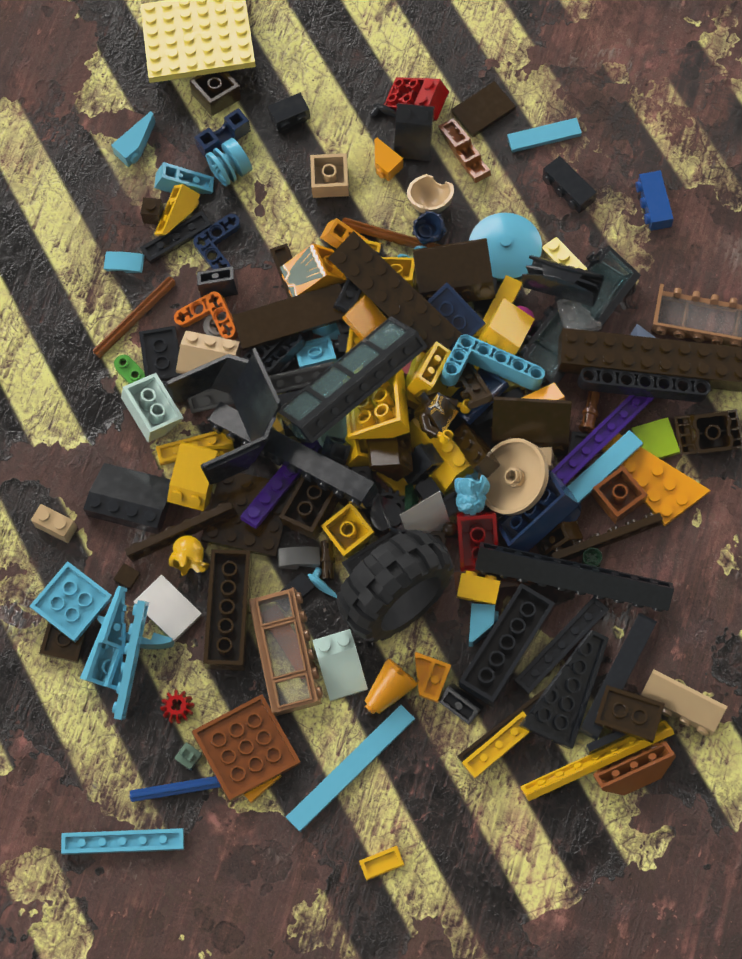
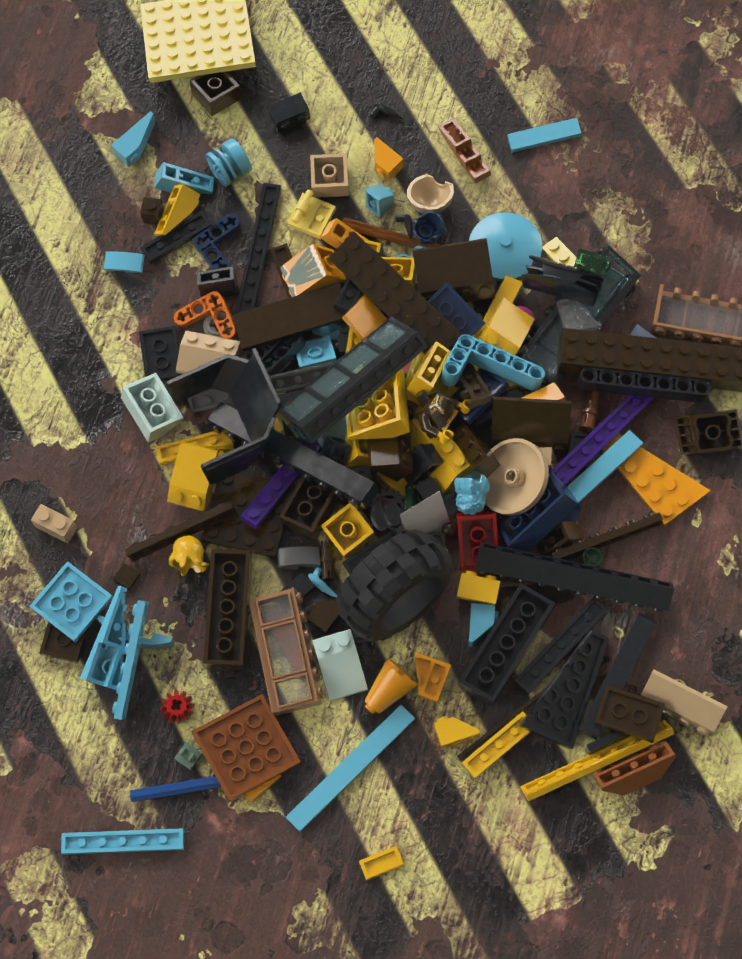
black slope [83,463,171,534] -> none
dark orange axle [93,276,176,358] -> none
bright green plate [114,355,145,384] -> none
white tile [133,575,202,643] -> none
dark blue arch [194,108,251,158] -> none
red slope [384,77,449,121] -> none
black slope [394,103,435,161] -> none
black slope [438,683,484,725] -> none
dark brown tile [451,81,516,137] -> none
black brick [543,156,597,213] -> none
dark orange brick [591,466,648,524] -> none
lime tile [631,417,680,459] -> none
blue brick [636,170,674,231] -> none
none -> black tile [235,183,282,314]
none -> light yellow plate [287,190,336,239]
none -> dark brown slope [307,600,342,636]
none -> medium azure slope [365,184,394,218]
none -> black bar [396,214,413,239]
none -> yellow slope [434,716,480,750]
none -> clear green slope [574,248,611,276]

